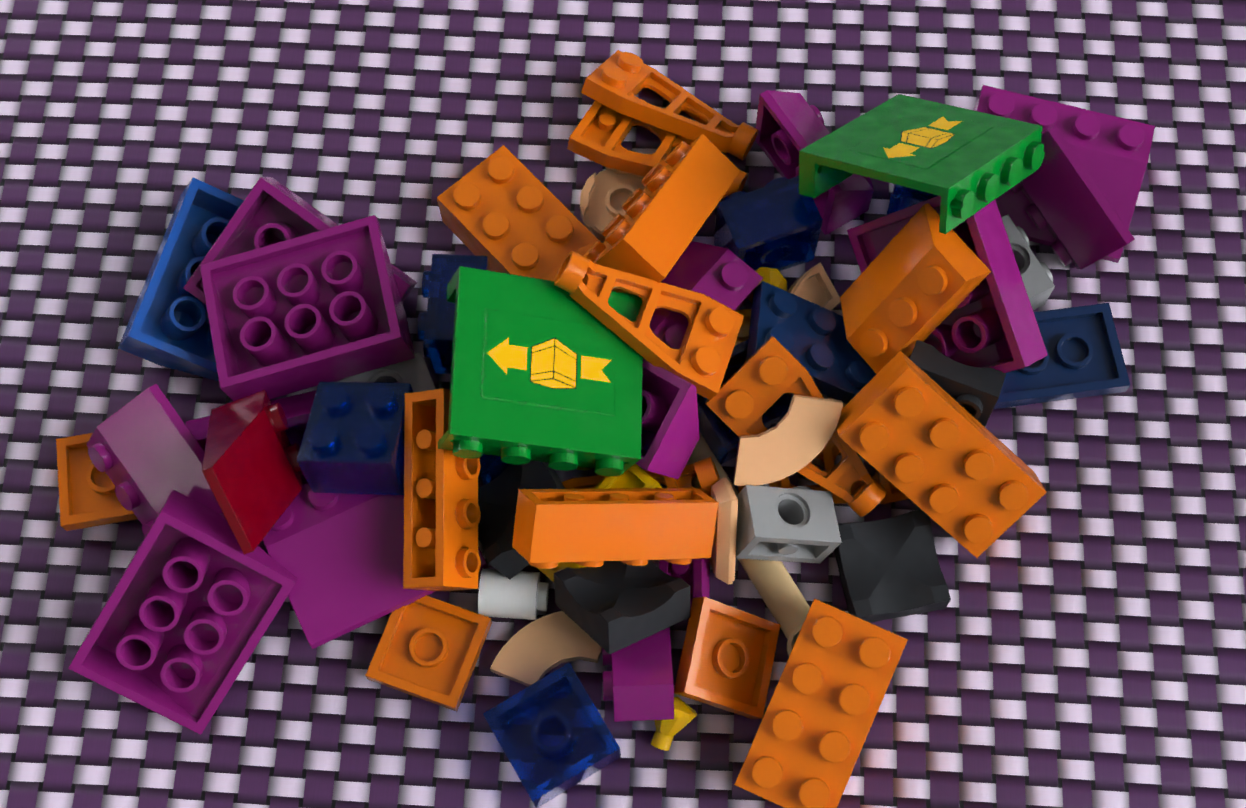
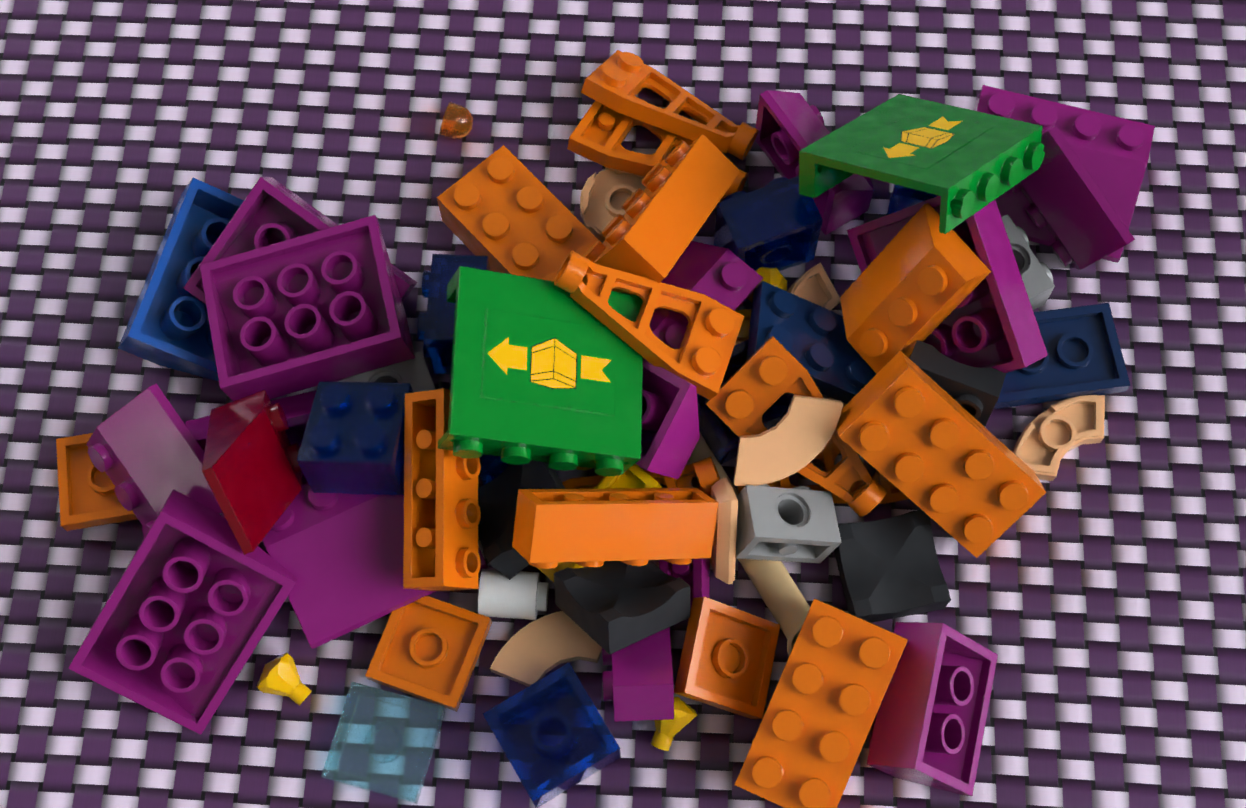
none -> yellow rock [256,652,312,706]
none -> clear light blue tile [321,682,446,804]
none -> clear orange hinge [440,102,473,139]
none -> magenta slope [867,622,998,796]
none -> light nougat tile [1012,395,1105,481]

